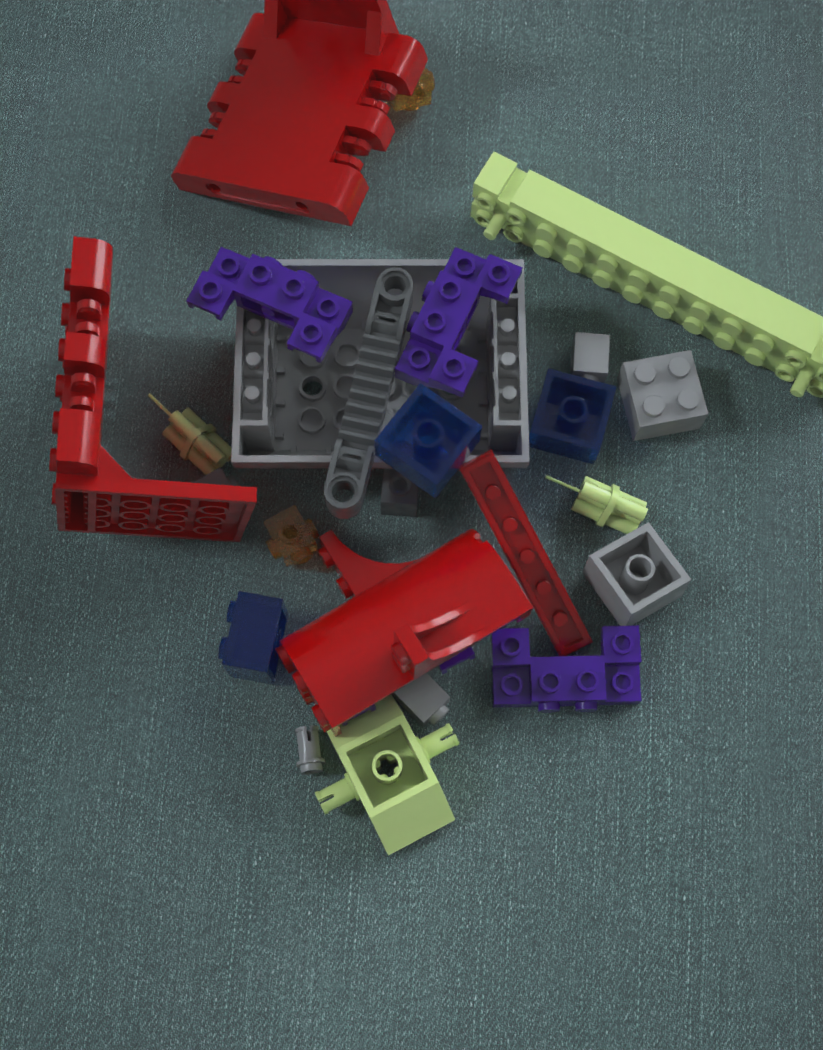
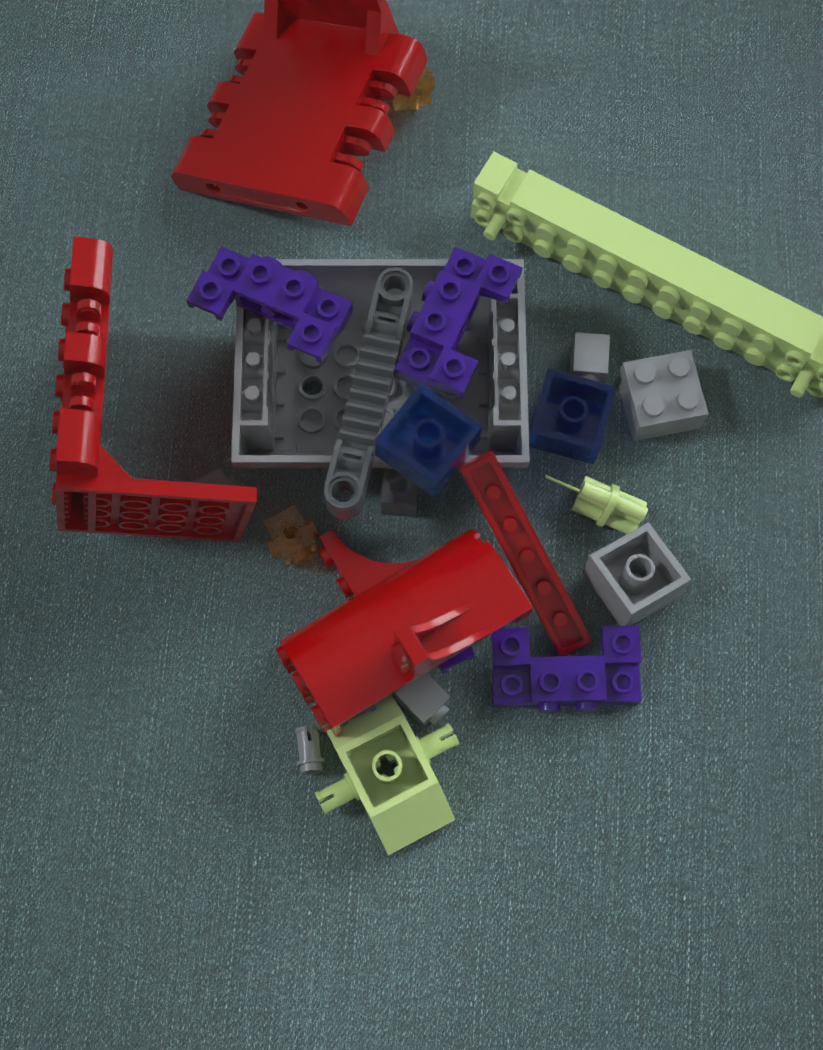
piece [148,393,232,475] -> none
clear blue brick [218,591,289,685] -> none

